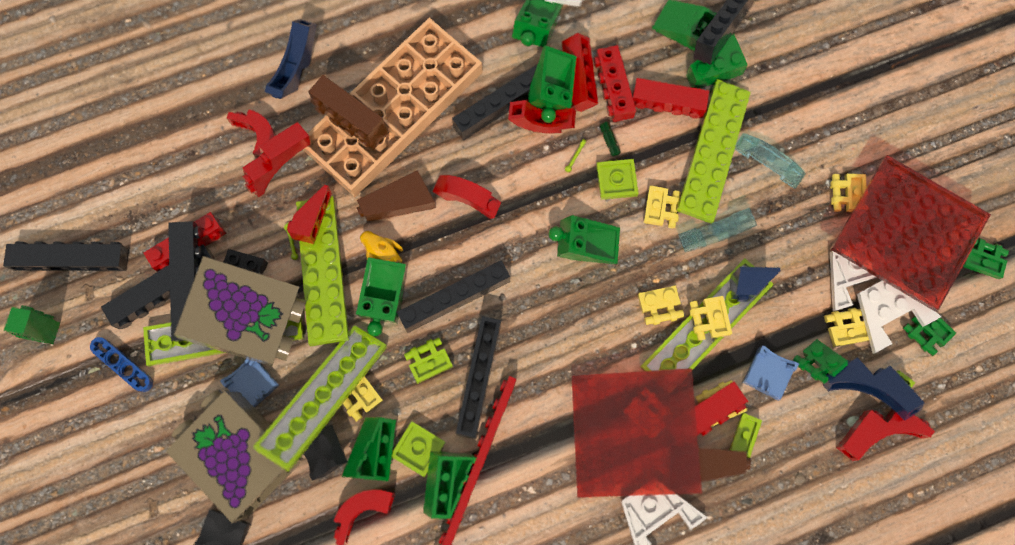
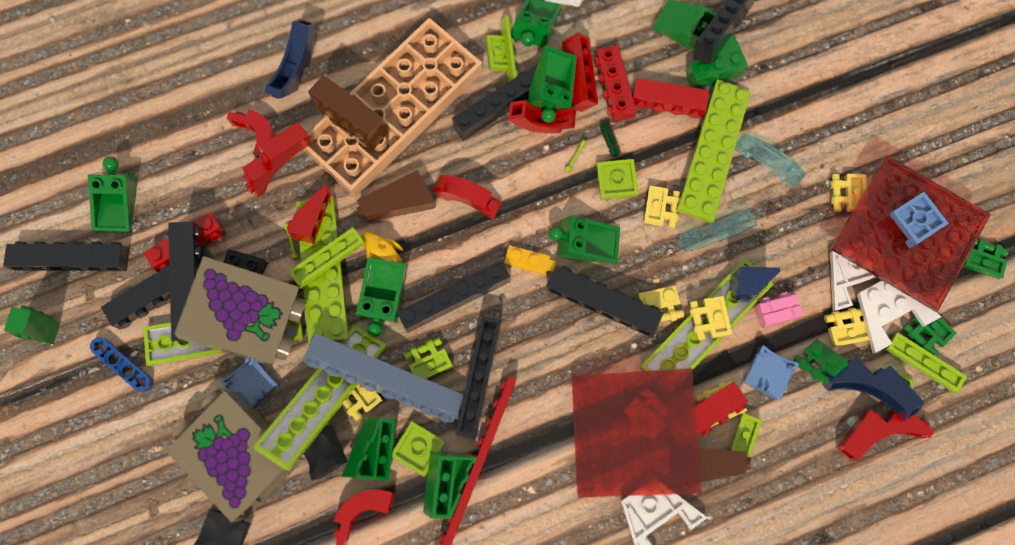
none -> green slope [88,157,136,232]
none -> lime plate [288,227,365,289]
none -> sand blue brick [303,333,464,422]
none -> lime bracket [485,15,518,82]
none -> yellow hinge [504,245,558,275]
none -> black brick [546,265,663,338]
none -> bright pink brick [754,292,803,328]
none -> lime plate [885,332,967,394]
none -> medium blue piece [889,192,949,248]

